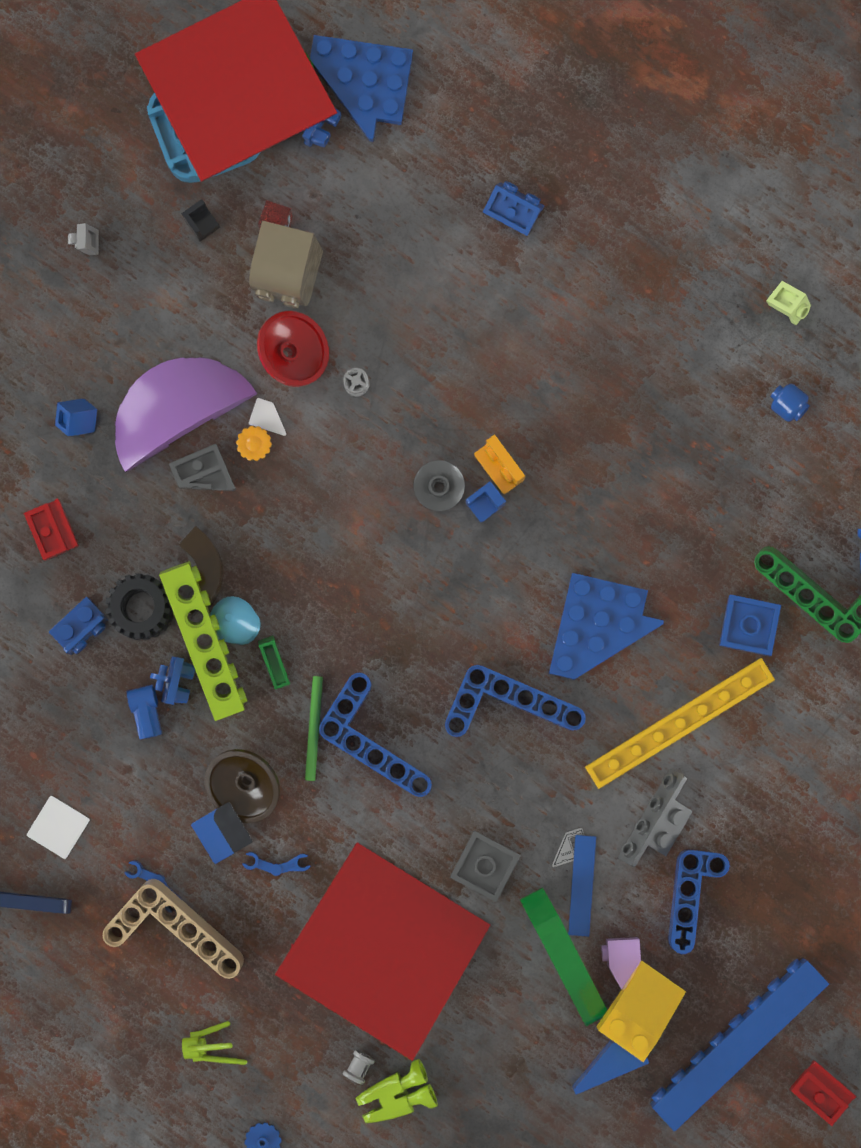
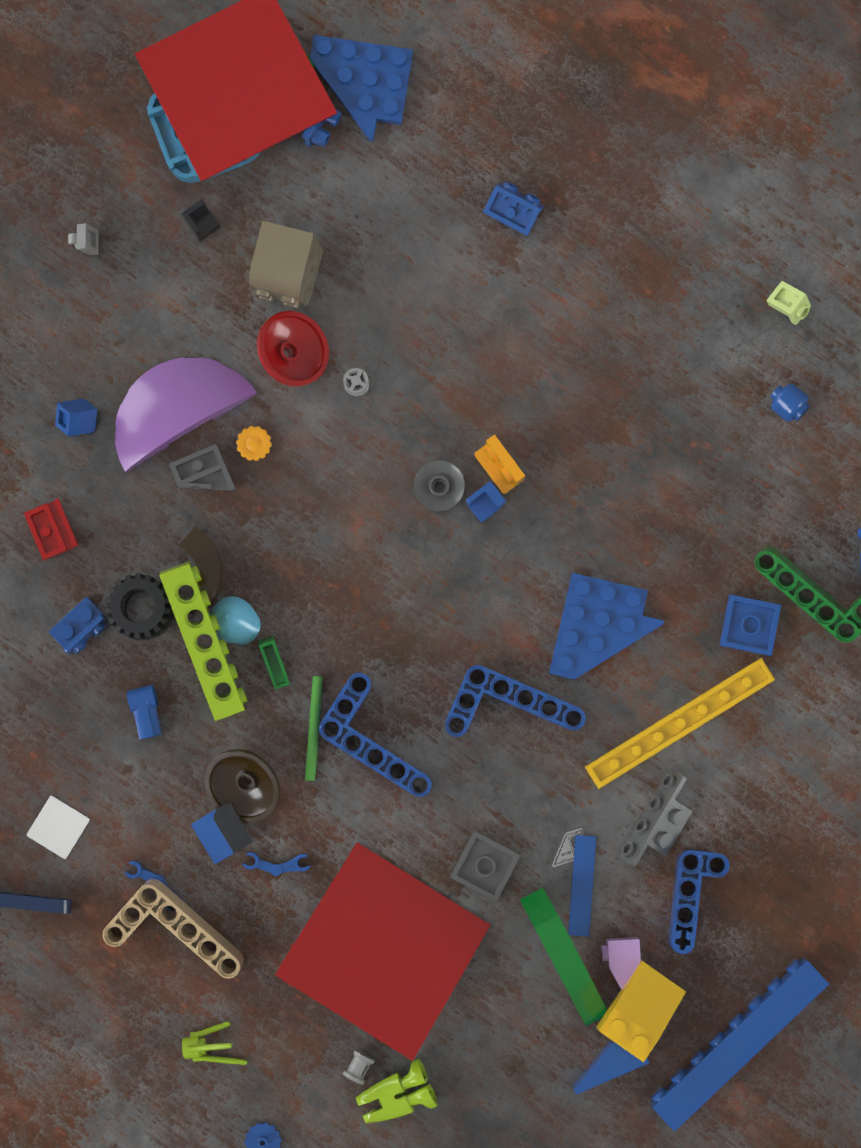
blue hips [150,657,195,705] -> none
white sticker [249,398,286,436] -> none
clear red brick [258,200,293,228] -> none
red plate [789,1060,856,1126] -> none

